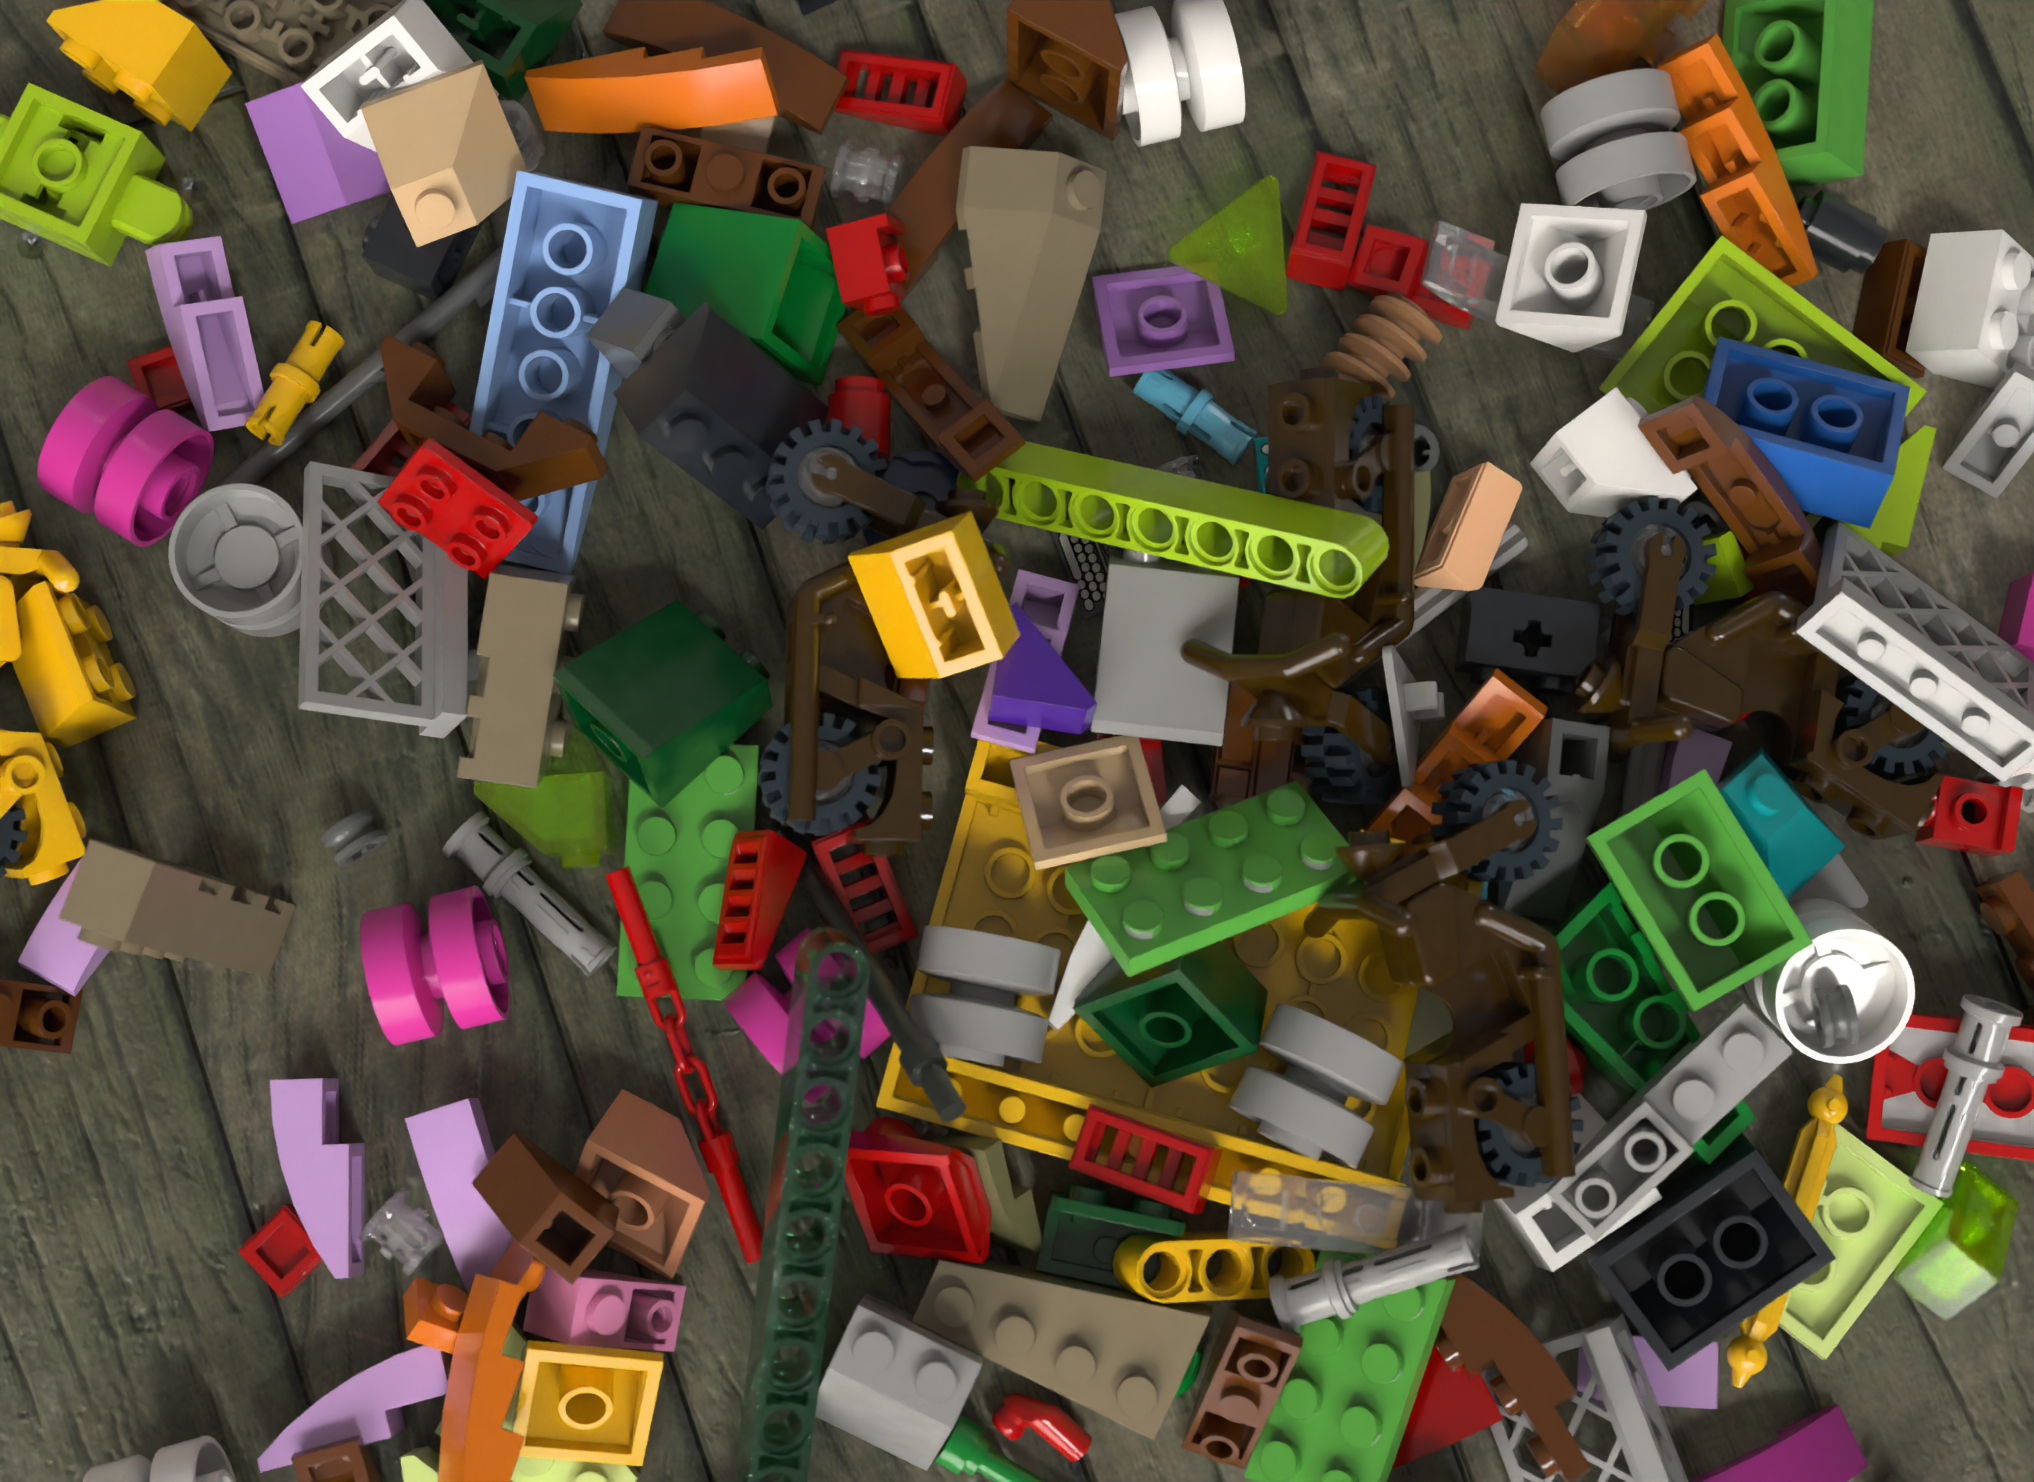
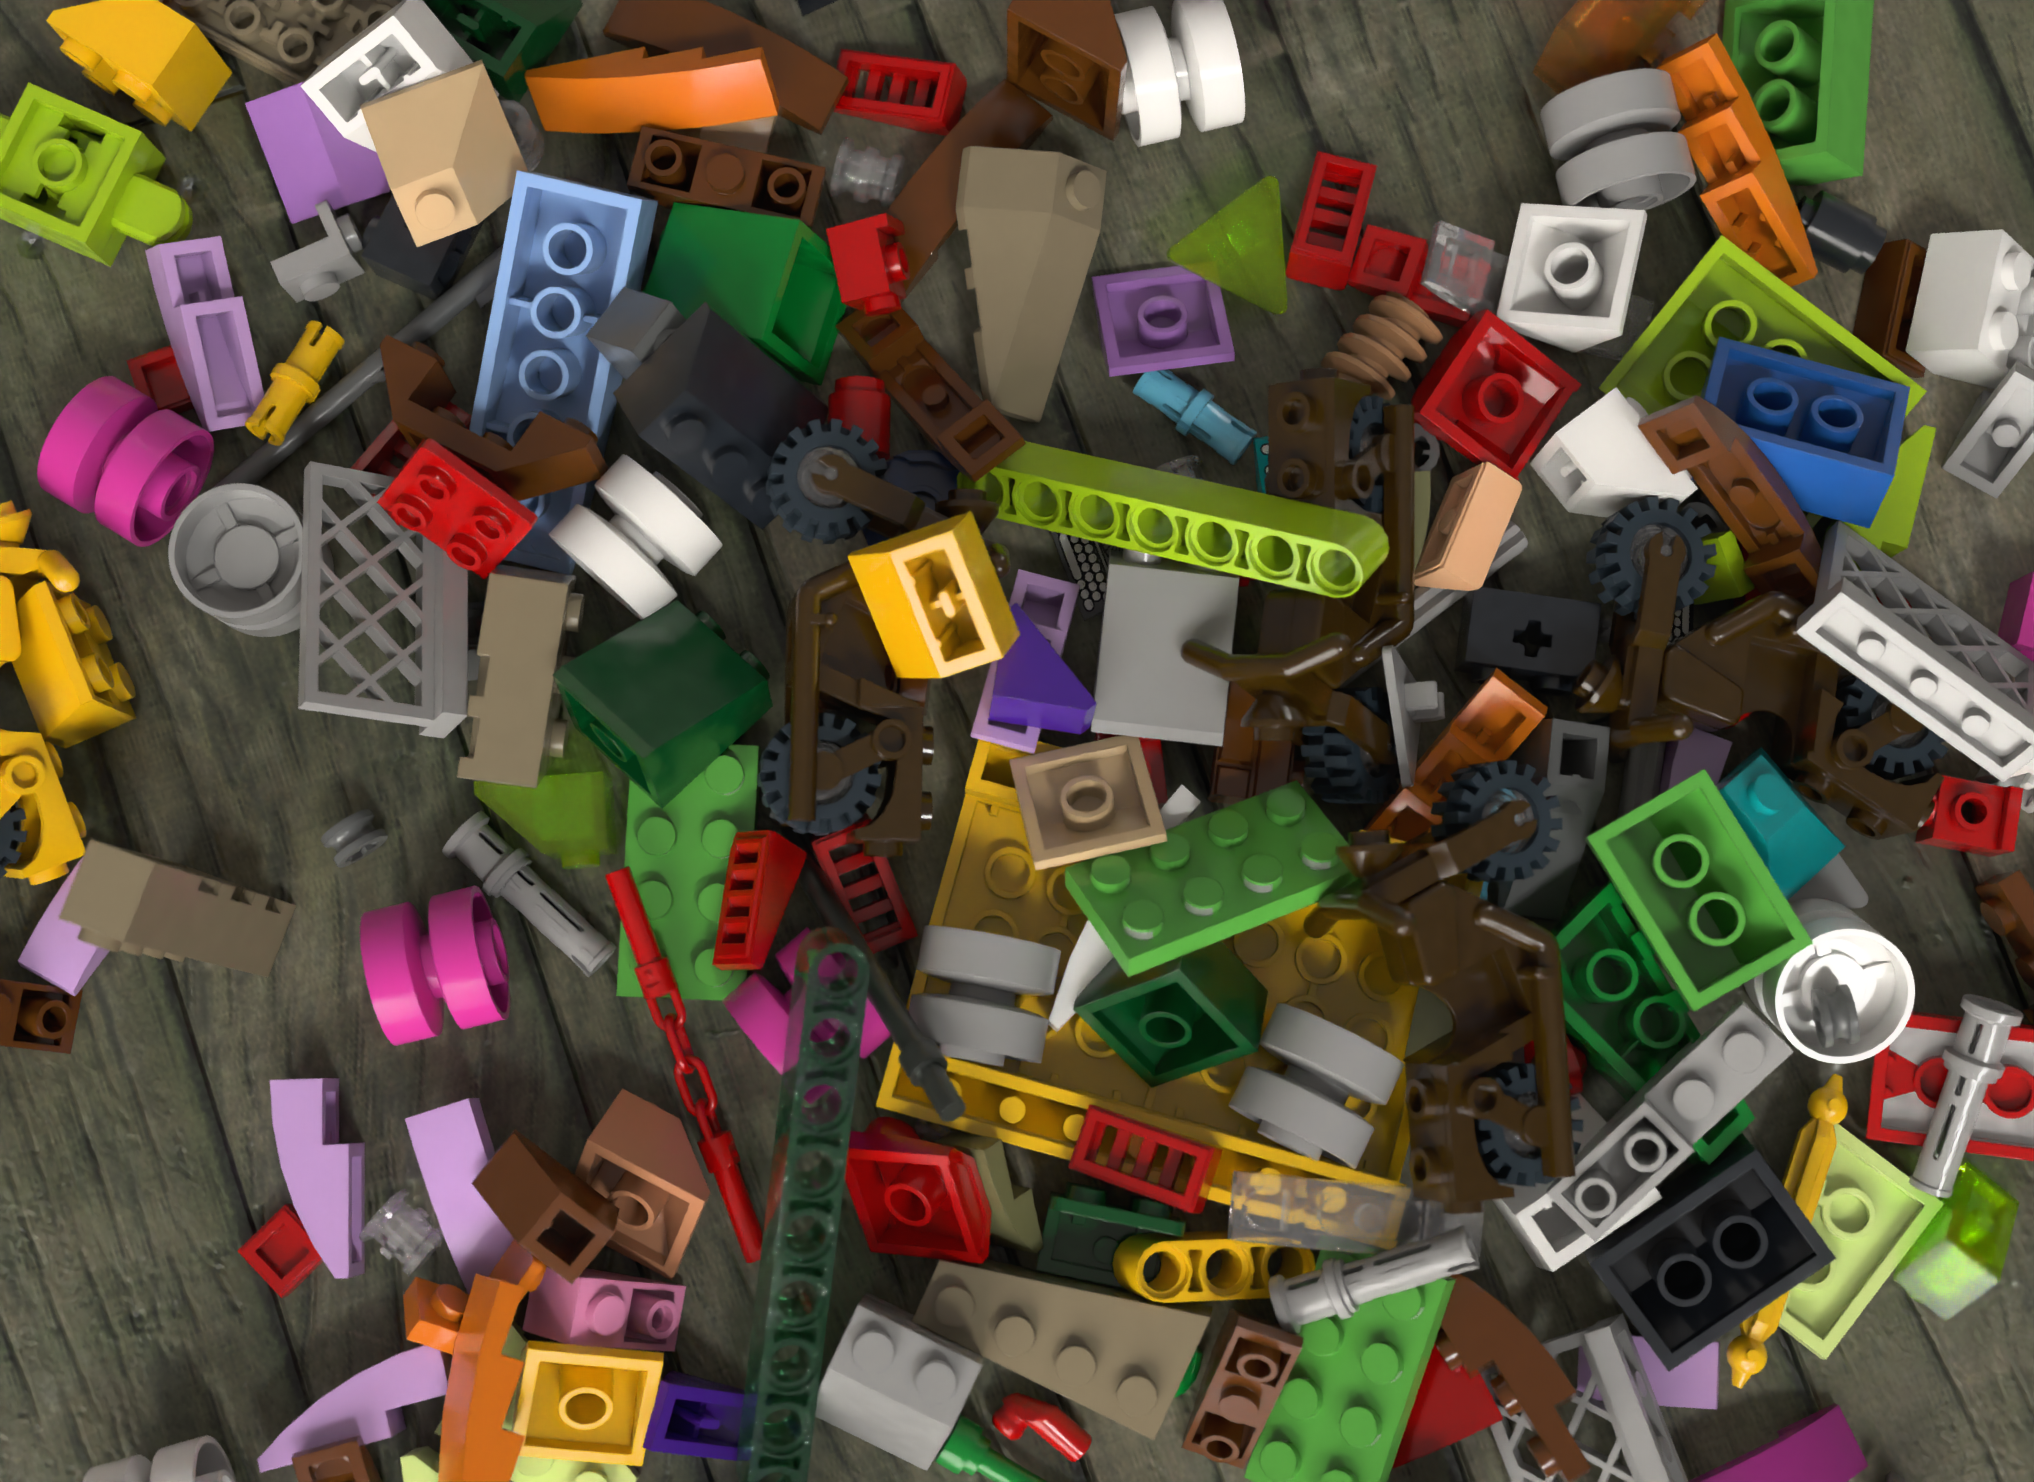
none -> light grey bracket [270,200,365,303]
none -> white wheel [548,454,723,620]
none -> dark purple slope [642,1369,768,1463]
none -> red slope [1411,309,1582,481]

